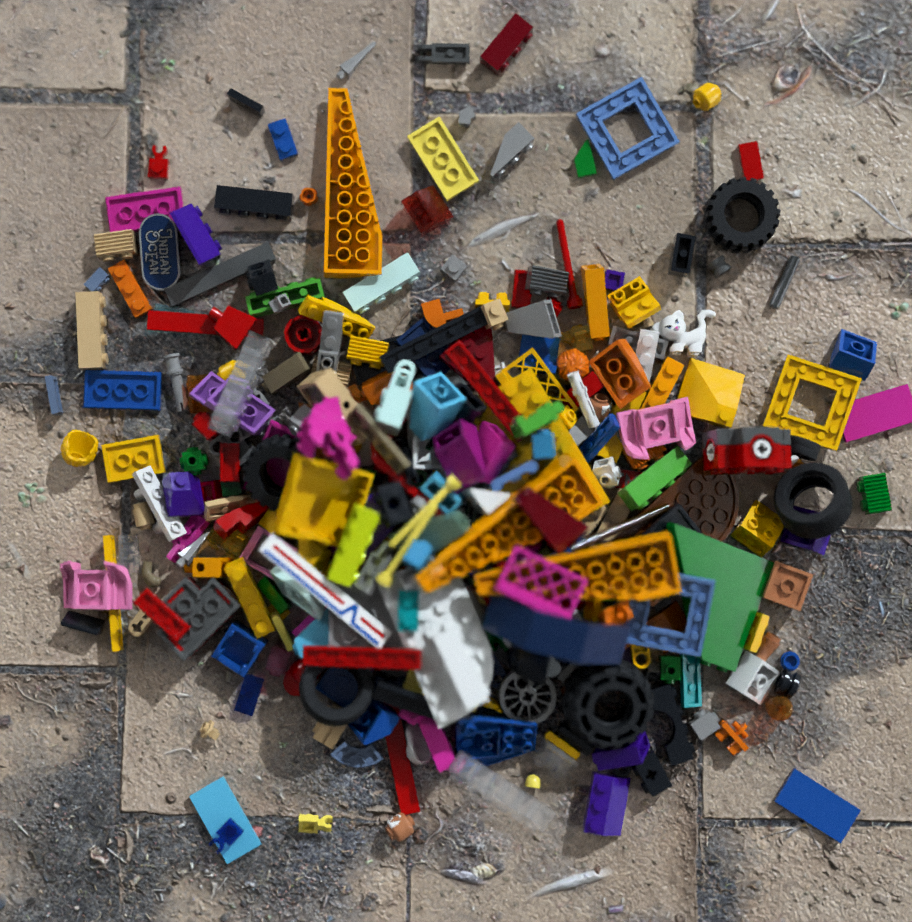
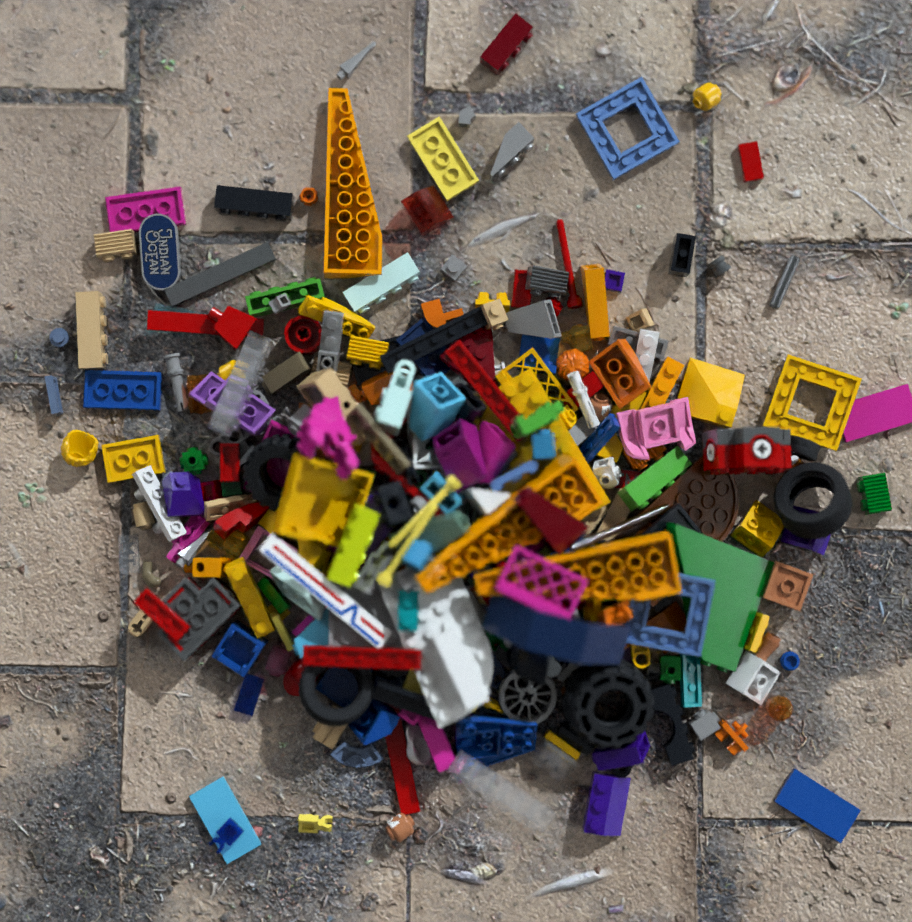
bright pink piece [60,561,132,610] -> none
black slope [60,611,105,636] -> none
sand blue piece [84,267,111,292] -> none
yellow tile [103,535,124,652] -> none
orange plate [107,260,153,319] -> none
red plate [148,145,169,179] -> none
dark purple slope [170,203,222,266] -> none
red brick [191,412,226,442] -> none
tan plate [200,720,220,740] -> none
black tile [227,88,265,117] -> none
black brick [246,259,278,296] -> none
blue plate [268,118,298,161] -> none
dark grey hinge [417,43,470,64] -> none
light yellow hinge [525,774,541,789] -> none
green tile [574,139,597,179] -> none
yellow brick [607,276,662,329] -> none
black brick [631,749,673,797] -> none
white animal [652,310,716,356] -> none
black tyre [704,177,780,254] -> none
black wheel [774,668,801,699] -> none
blue slope [829,329,877,381] -> none
none -> sand blue plate [50,328,69,347]

